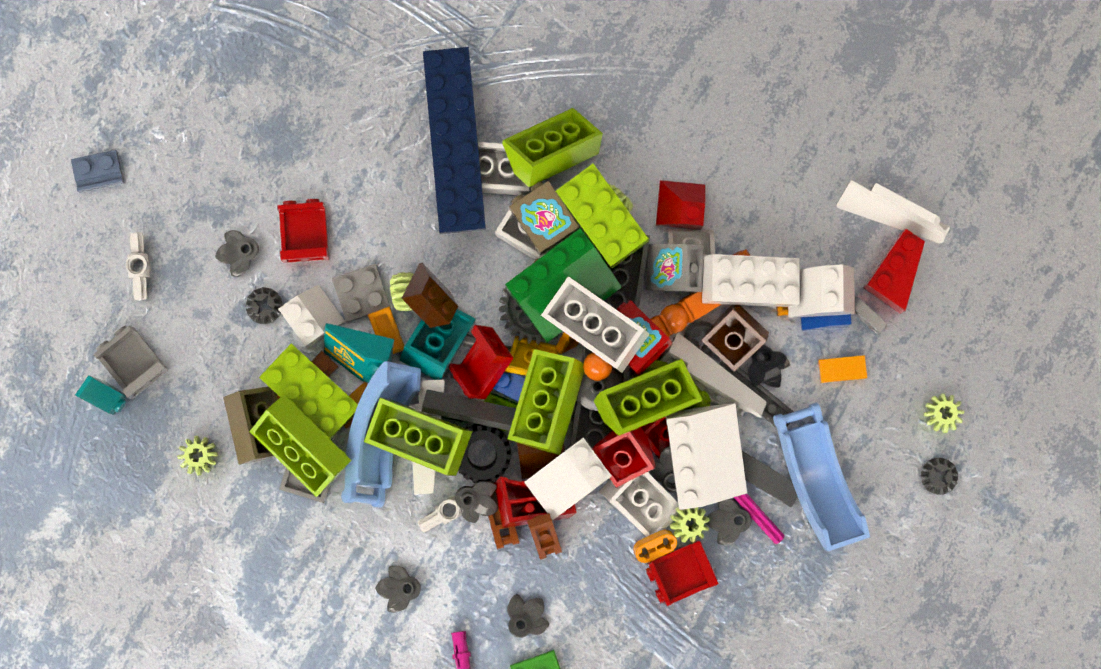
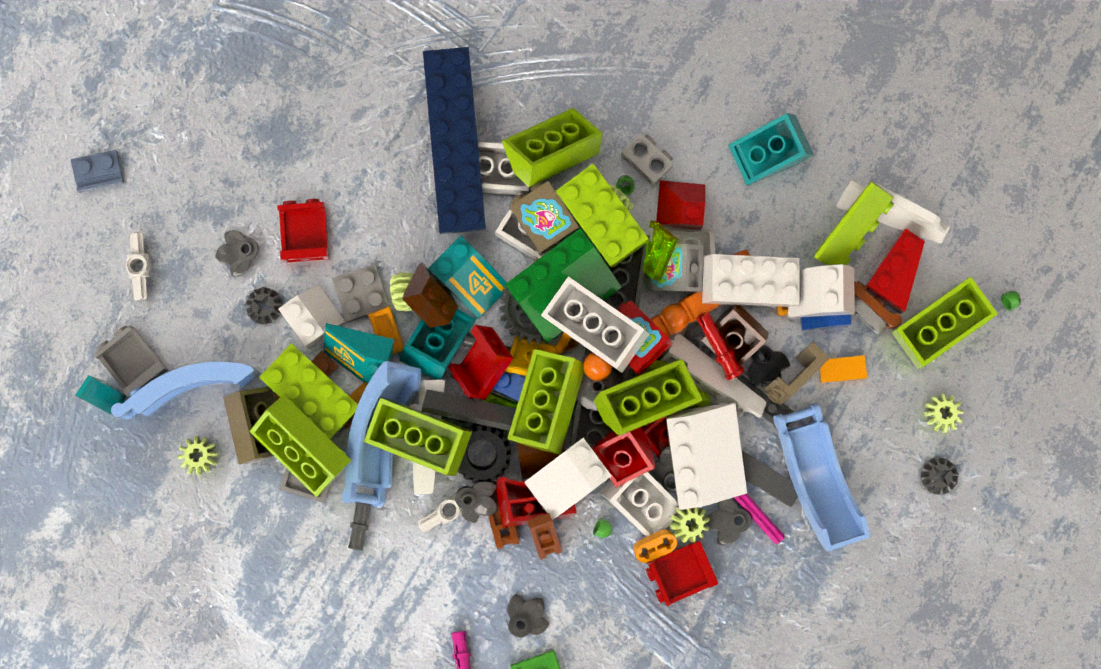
dark grey plate [375,565,421,613] -> none
none -> light blue windscreen [111,362,260,420]
none -> dark grey pin [348,502,371,550]
none -> teal slope [428,235,507,319]
none -> bright green hinge [593,518,612,538]
none -> bright green hinge [616,175,634,195]
none -> light grey brick [621,132,674,187]
none -> clear neon green wing [643,220,679,282]
none -> red pin [696,311,744,380]
none -> teal slope [728,113,814,186]
none -> dark tan panel [764,342,829,405]
none -> lime slope [814,180,894,265]
none -> dark orange plate [854,281,902,329]
none -> lime brick [891,277,998,369]
none -> bright green hinge [1001,291,1021,311]

